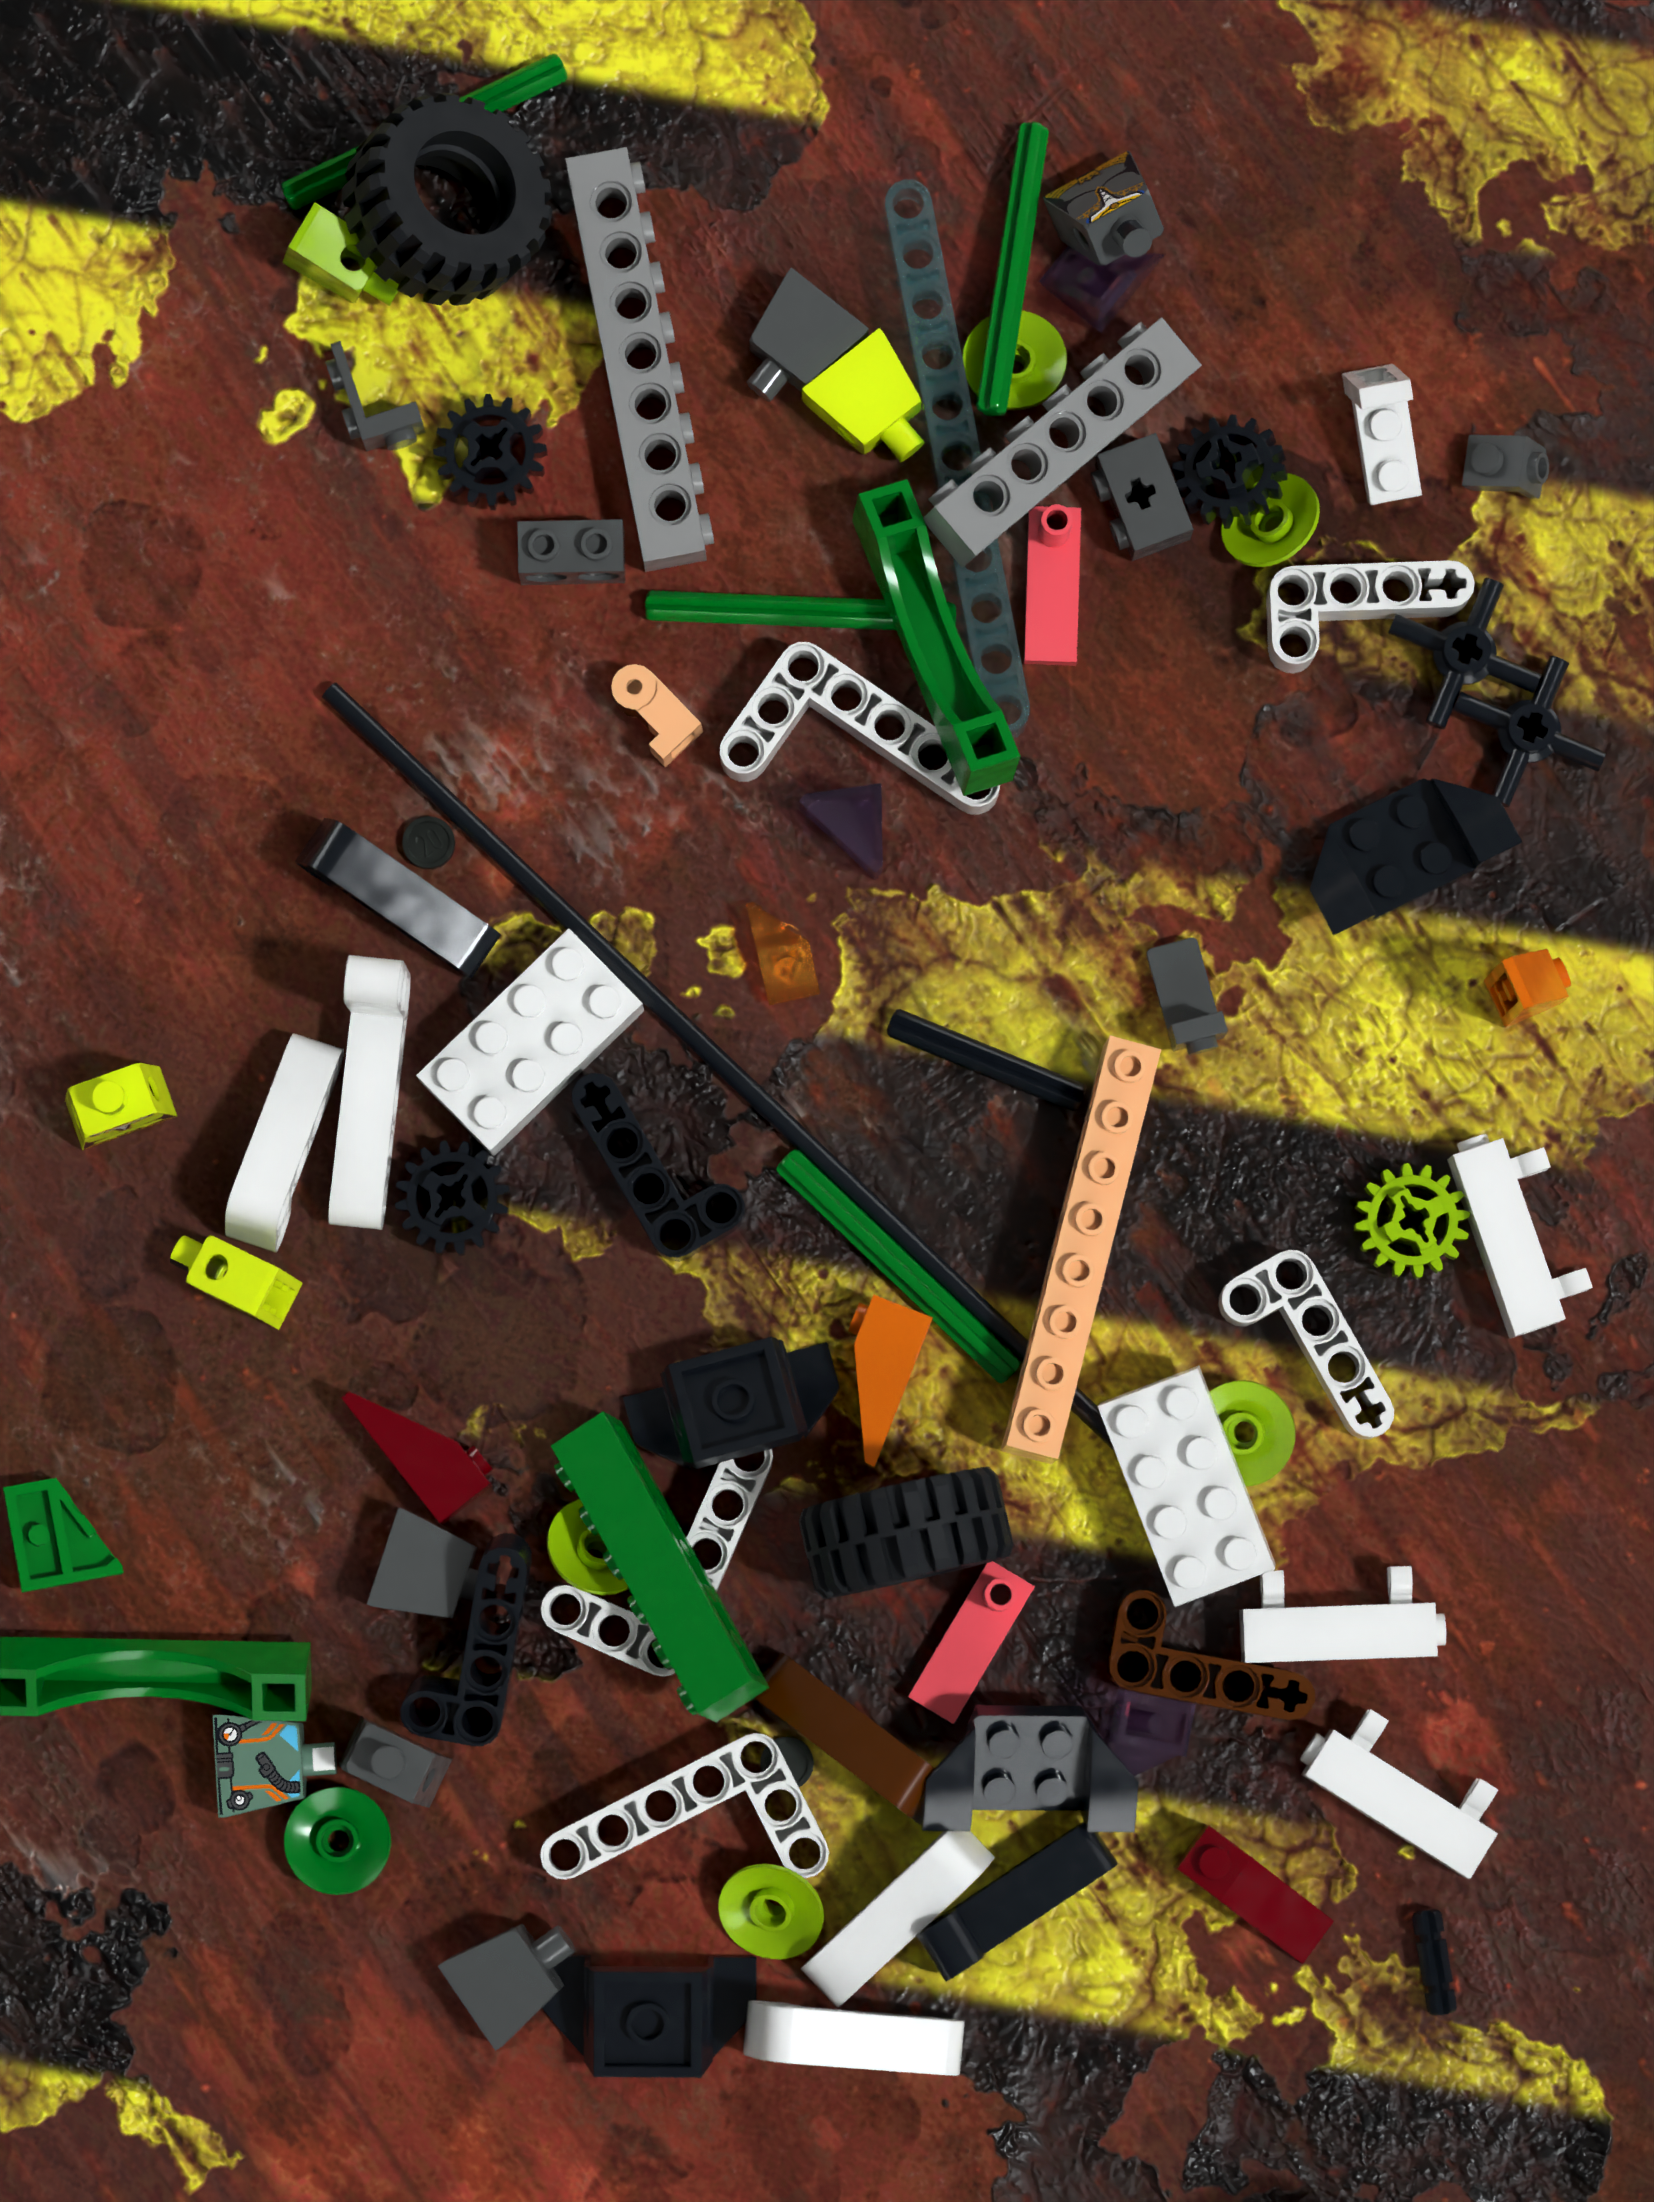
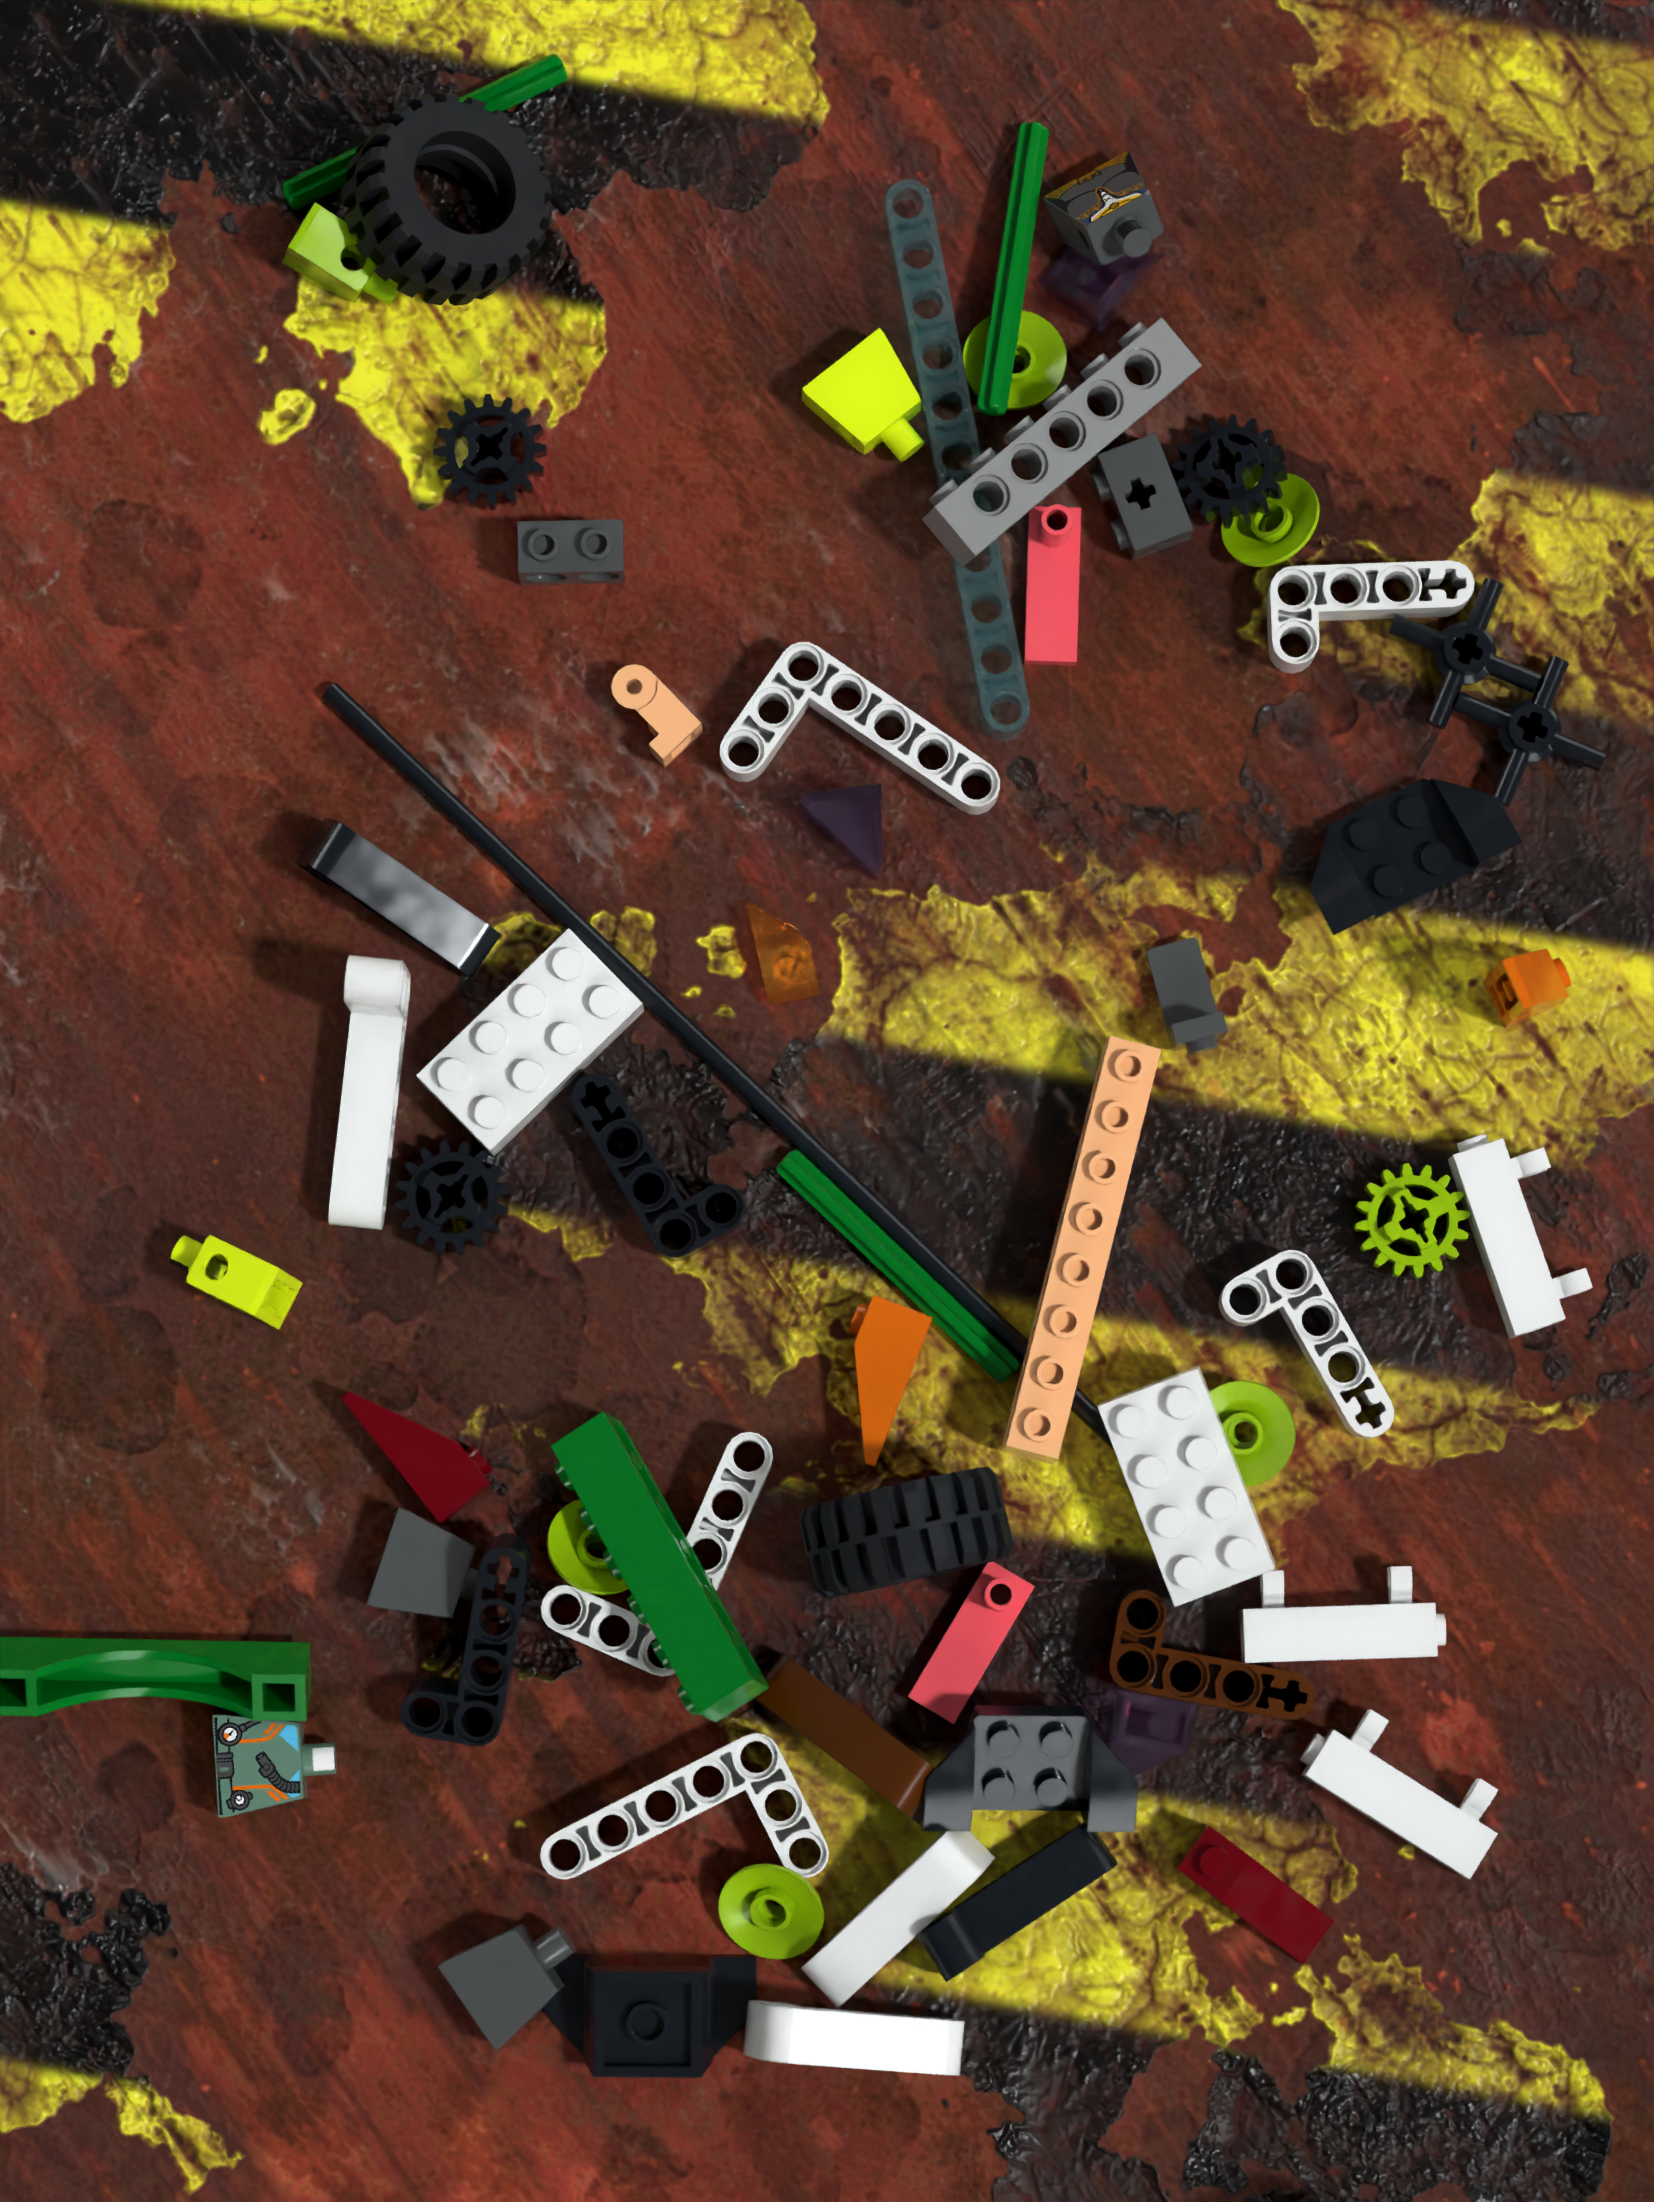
green wing [3,1478,124,1593] -> none
neon yellow torso [65,1063,177,1150] -> none
white beam [225,1033,344,1253] -> none
green dish [284,1787,391,1895] -> none
dark grey bracket [325,341,425,452] -> none
dark grey torso [338,1716,453,1808] -> none
pearl dark grey piece [402,816,455,870] -> none
light grey brick [565,147,714,572] -> none
black piece [623,1337,840,1470] -> none
green axle [645,590,956,630] -> none
dark grey torso [746,267,869,402] -> none
pearl dark grey piece [760,1737,814,1790] -> none
green arch [852,479,1021,796] -> none
black axle [887,1009,1086,1111] -> none
white bracket [1342,364,1422,505] -> none
black axle [1412,1909,1457,2016] -> none
dark grey bracket [1462,435,1549,499] -> none

